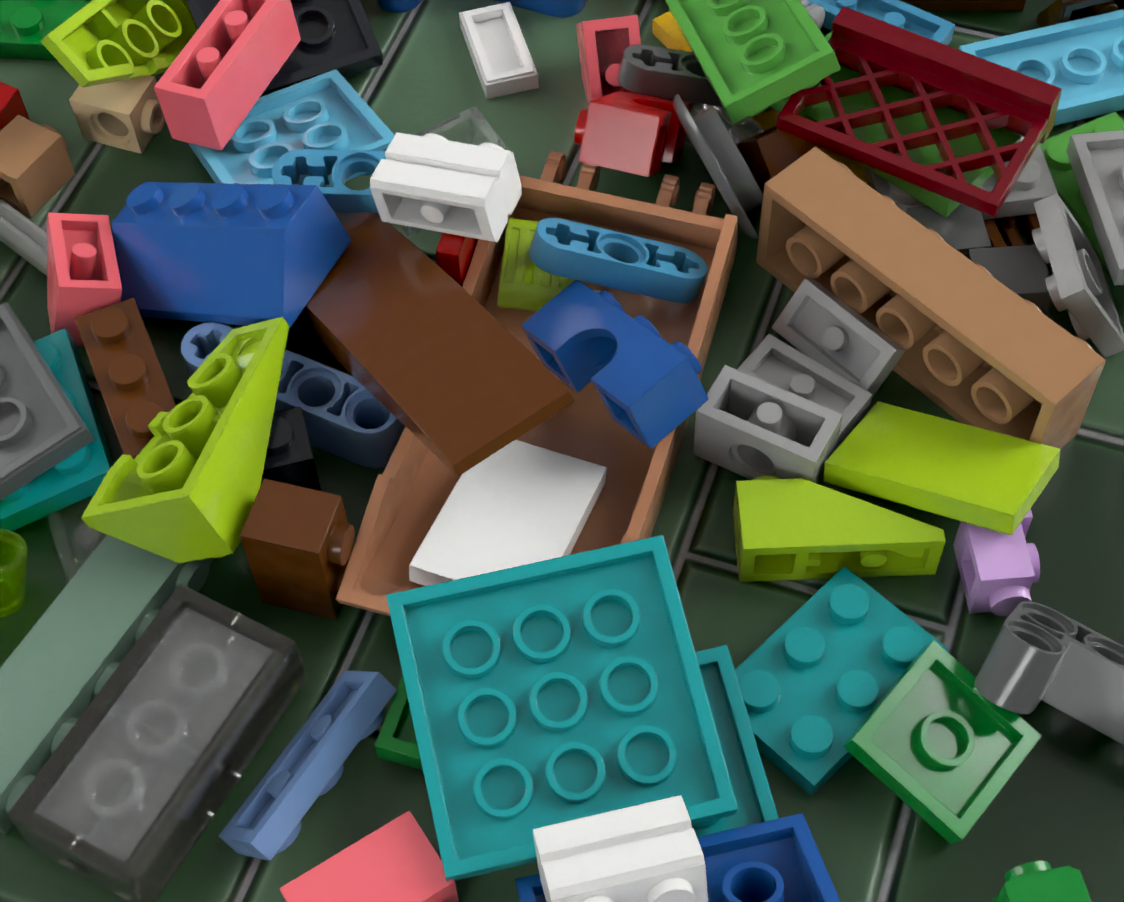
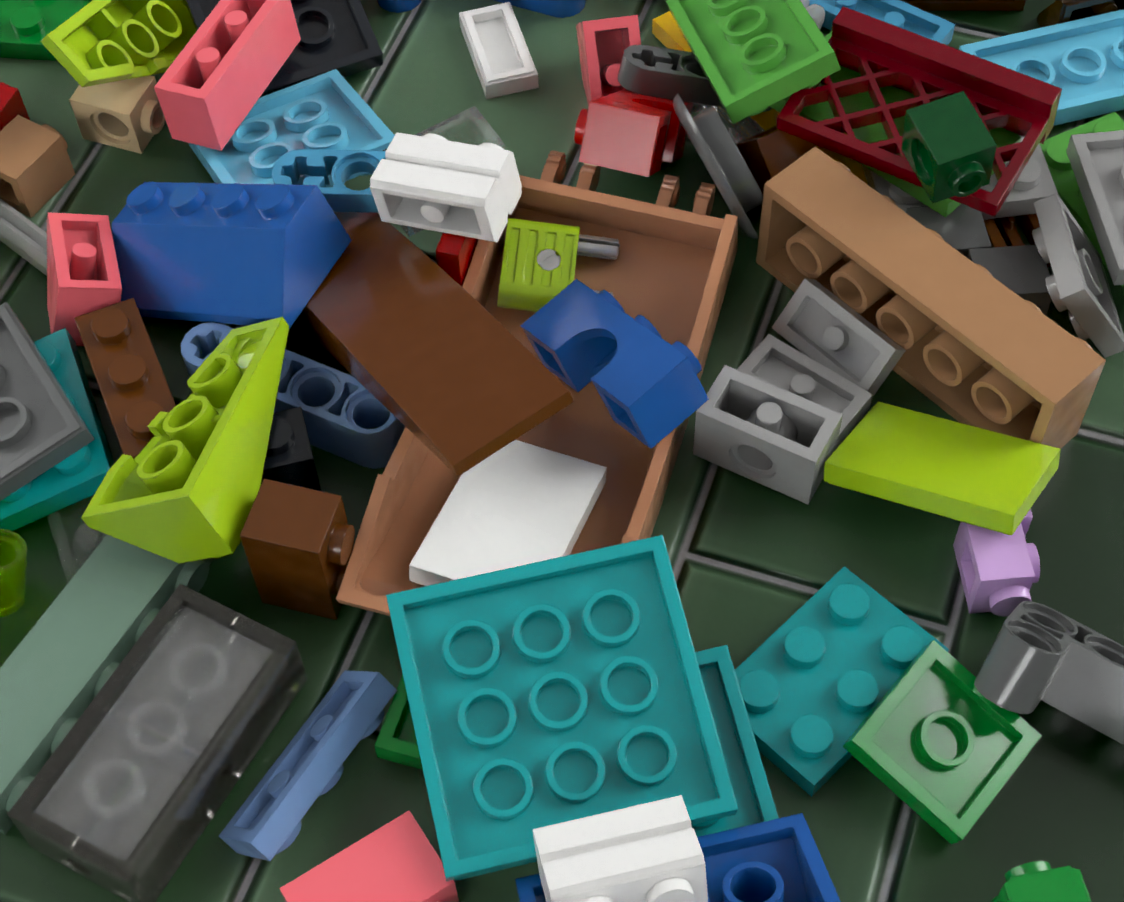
dark azure beam [528,218,708,303] -> none
lime slope [732,476,946,582] -> none
none -> dark green brick [901,91,997,203]

